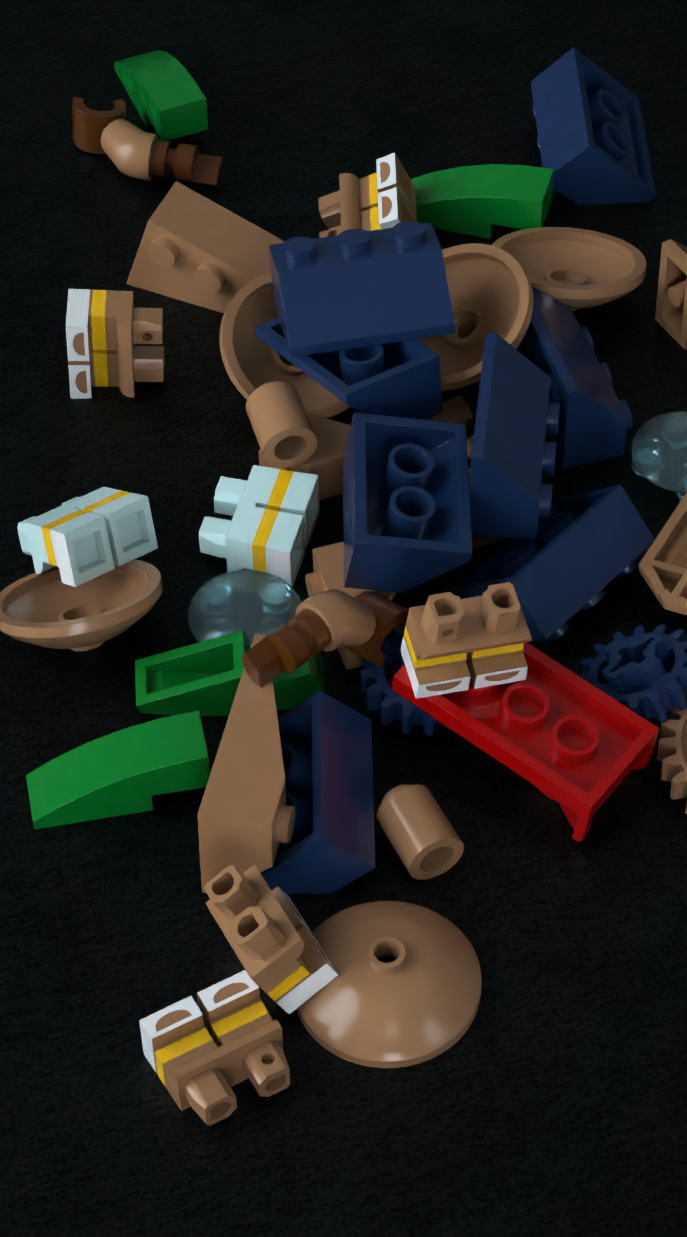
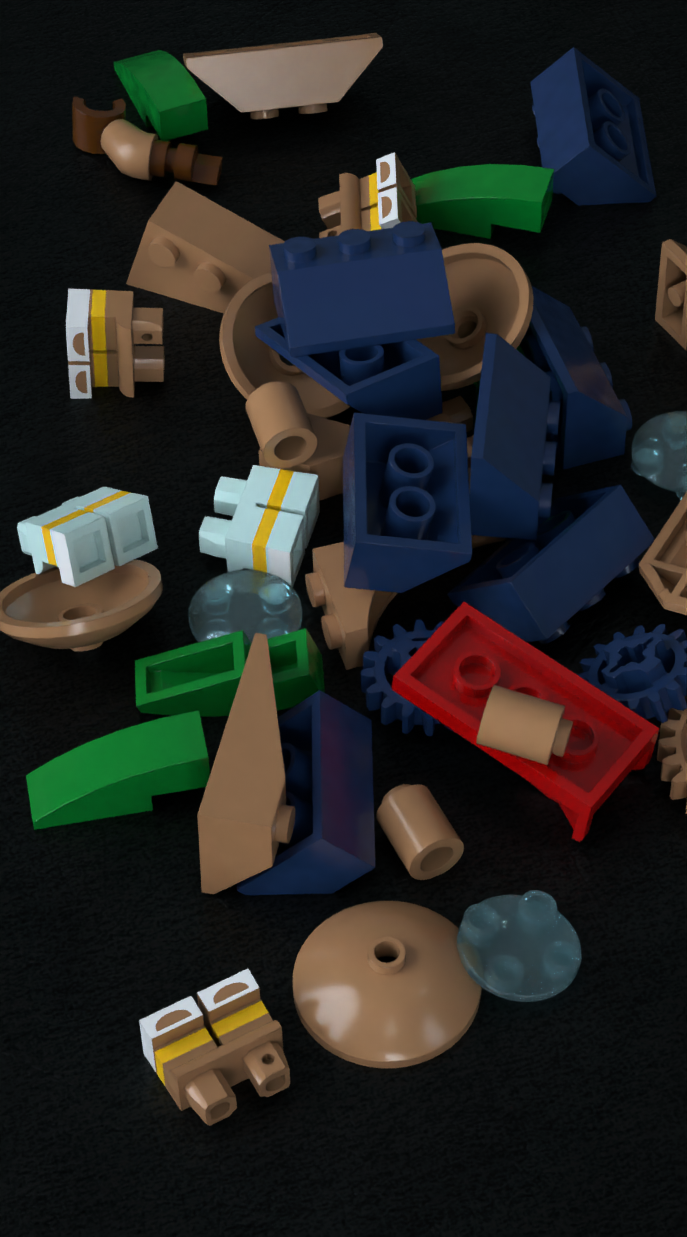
medium nougat hips [204,864,339,1014] -> none
reddish brown piece [242,589,409,687] -> none
medium nougat hips [400,582,532,699] -> none
medium nougat dish [492,227,647,311] -> none
none -> medium nougat wedge [183,33,383,119]
none -> clear light blue dish [457,890,582,1002]
none -> medium nougat brick [476,685,574,765]

